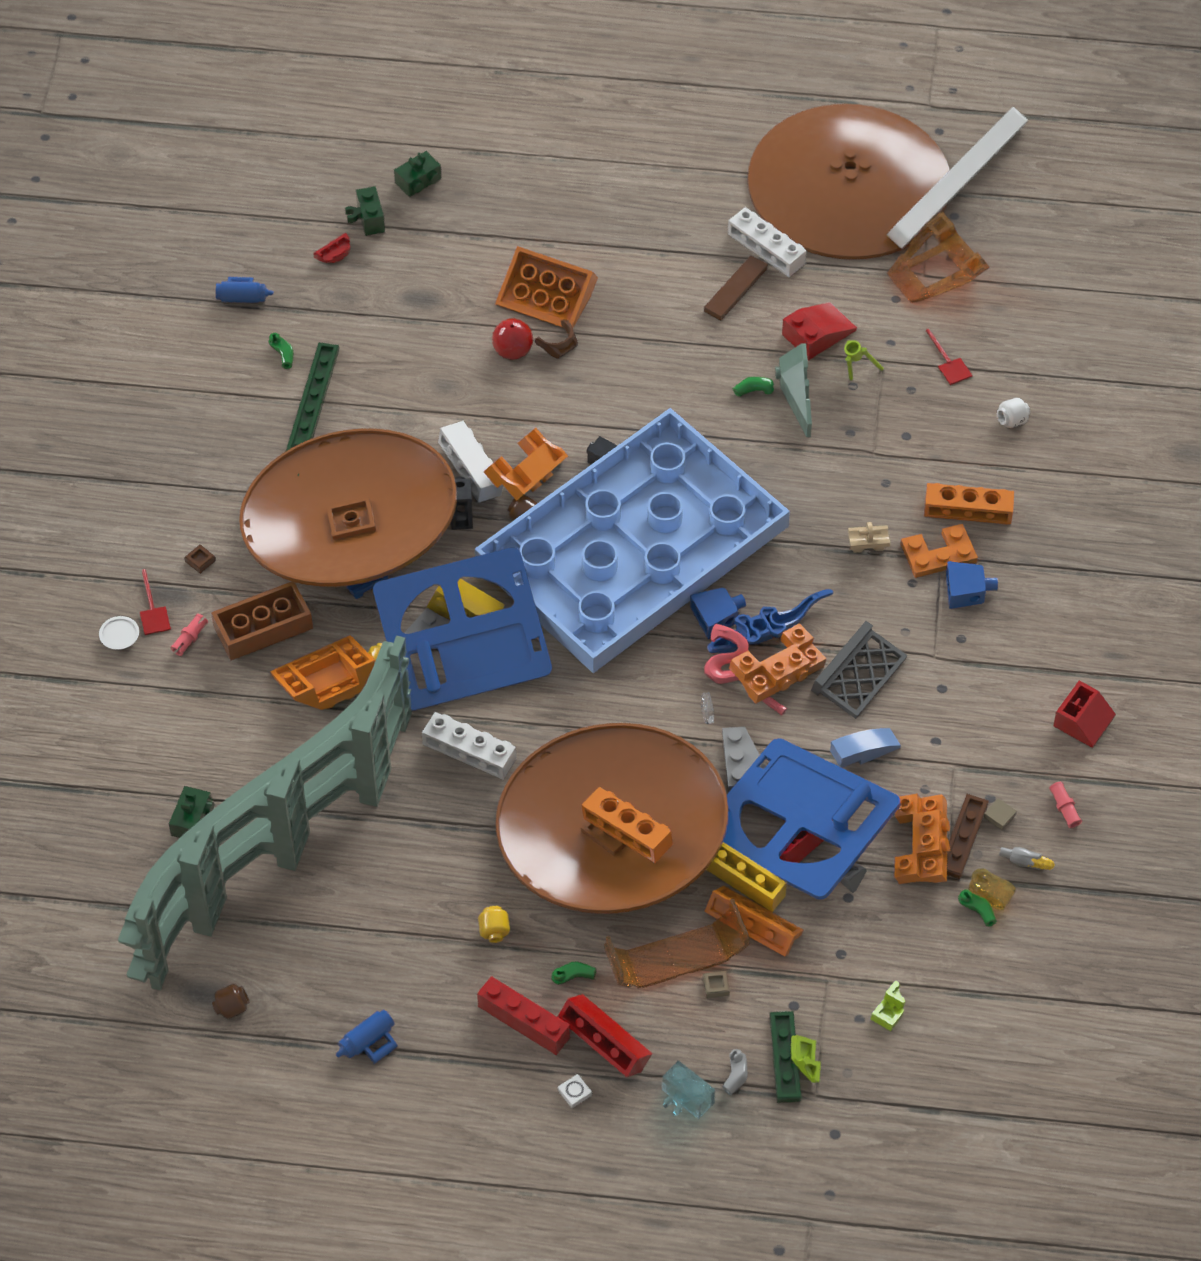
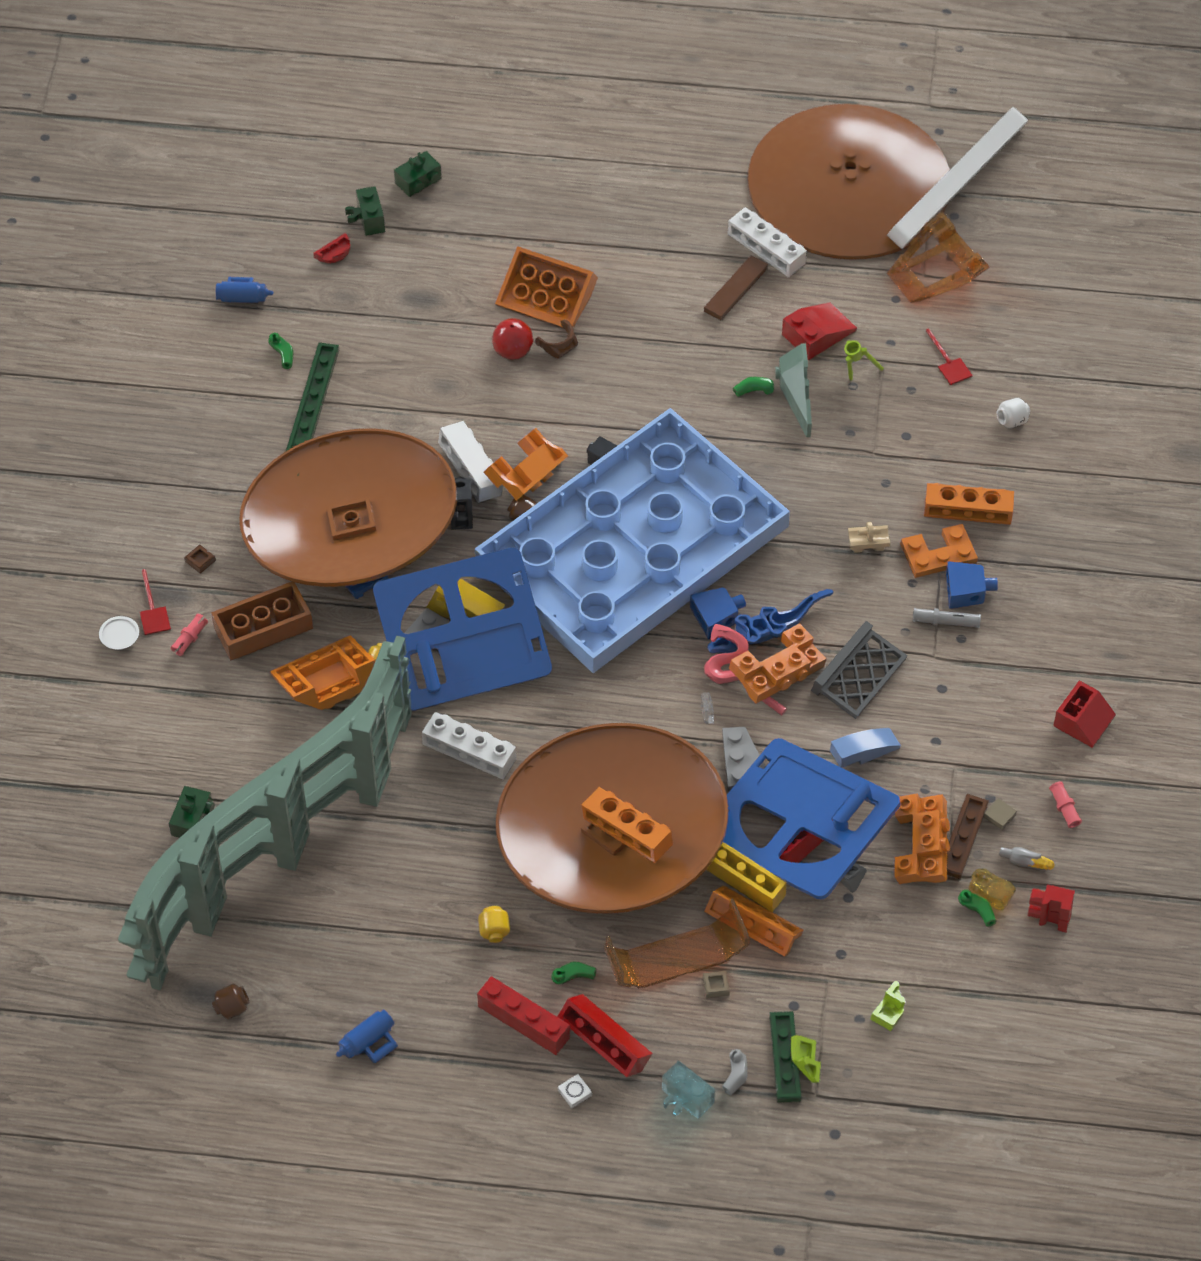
none -> light grey pin [913,608,981,628]
none -> red hips [1028,885,1075,933]

